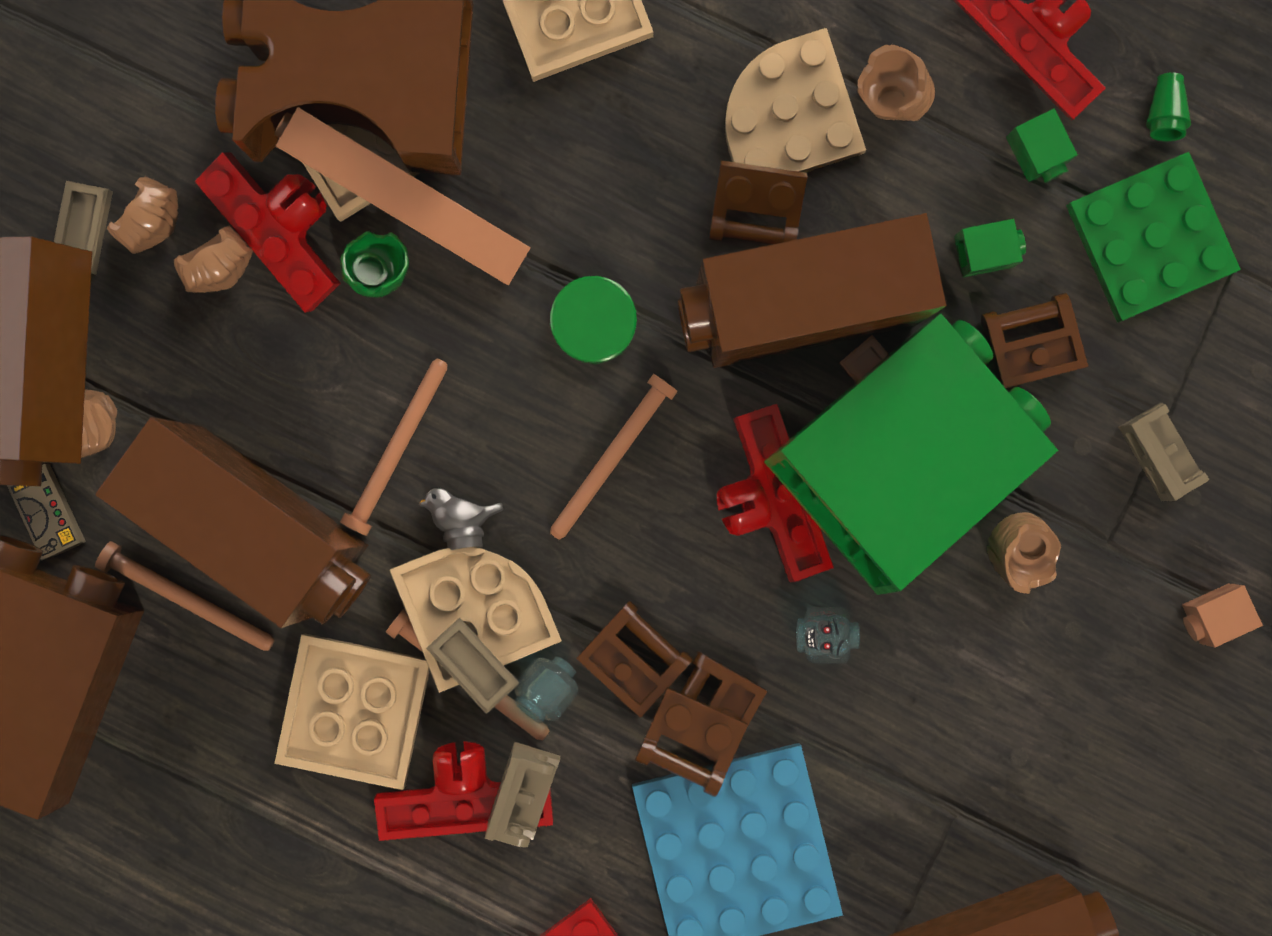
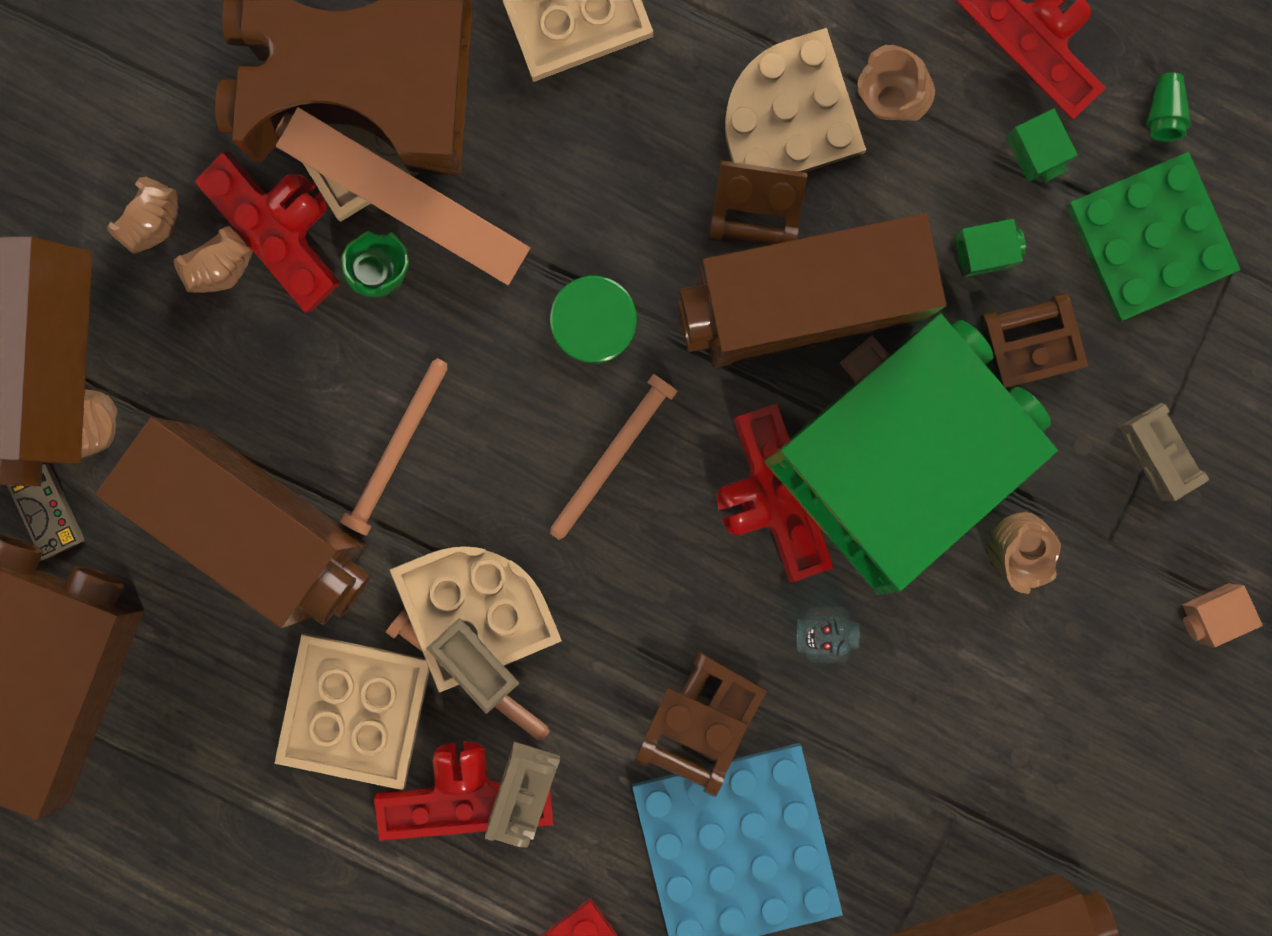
dark tan tile [54,181,113,275] -> none
nougat bar [95,541,275,651] -> none
flat silver animal [419,488,503,550] -> none
clear light blue head [514,656,578,723] -> none
reddish brown plate [576,600,693,718] -> none

